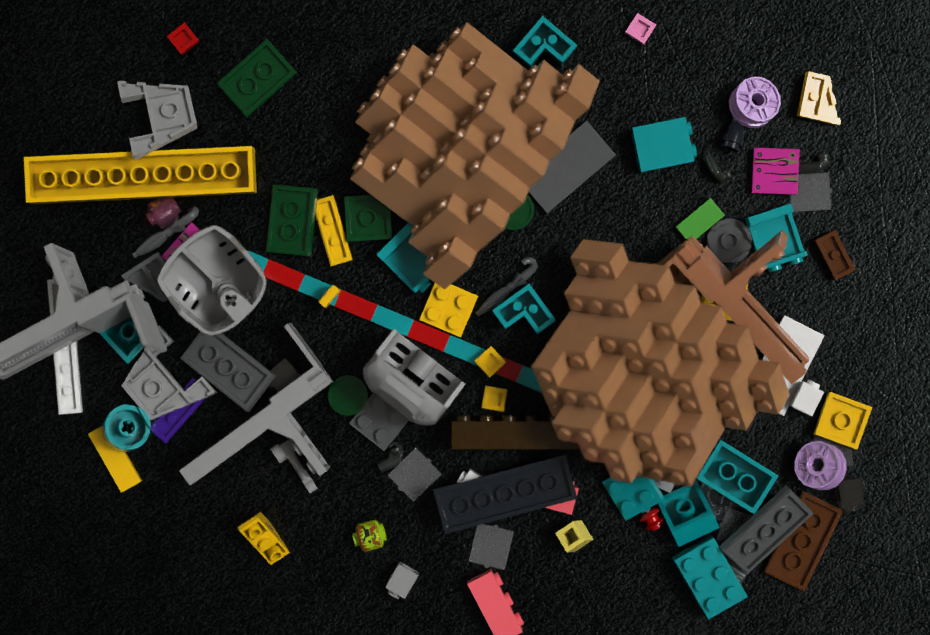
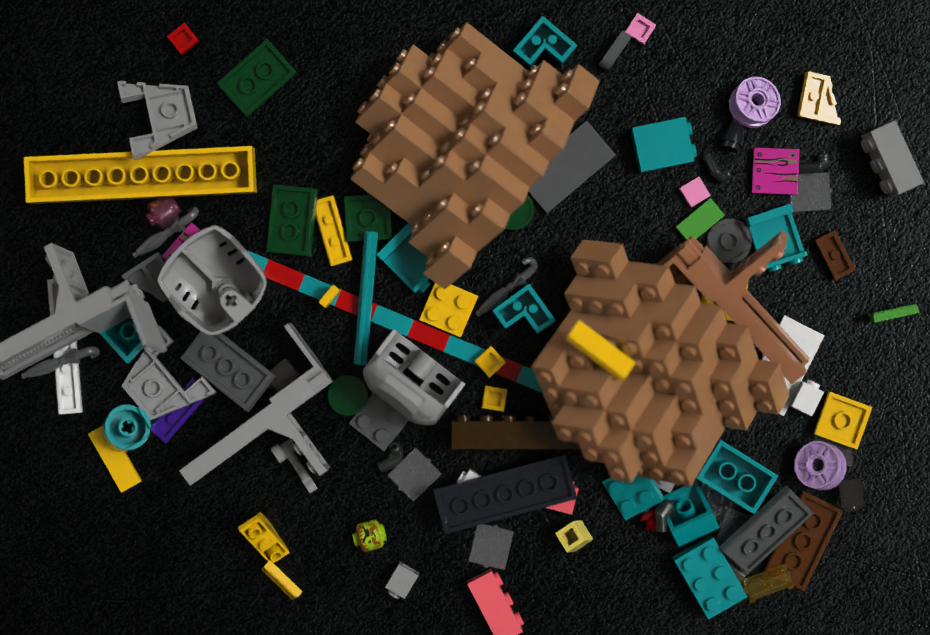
none -> dark grey piece [21,346,100,379]
none -> yellow tile [261,561,302,600]
none -> teal axle [354,231,378,366]
none -> yellow tile [566,320,636,382]
none -> dark grey beam [599,30,632,72]
none -> pearl dark grey arm [655,499,674,532]
none -> bright pink tile [679,177,711,208]
none -> clear yellow hinge [743,564,794,604]
none -> light grey brick [861,120,924,197]
none -> bright green tile [868,304,919,323]

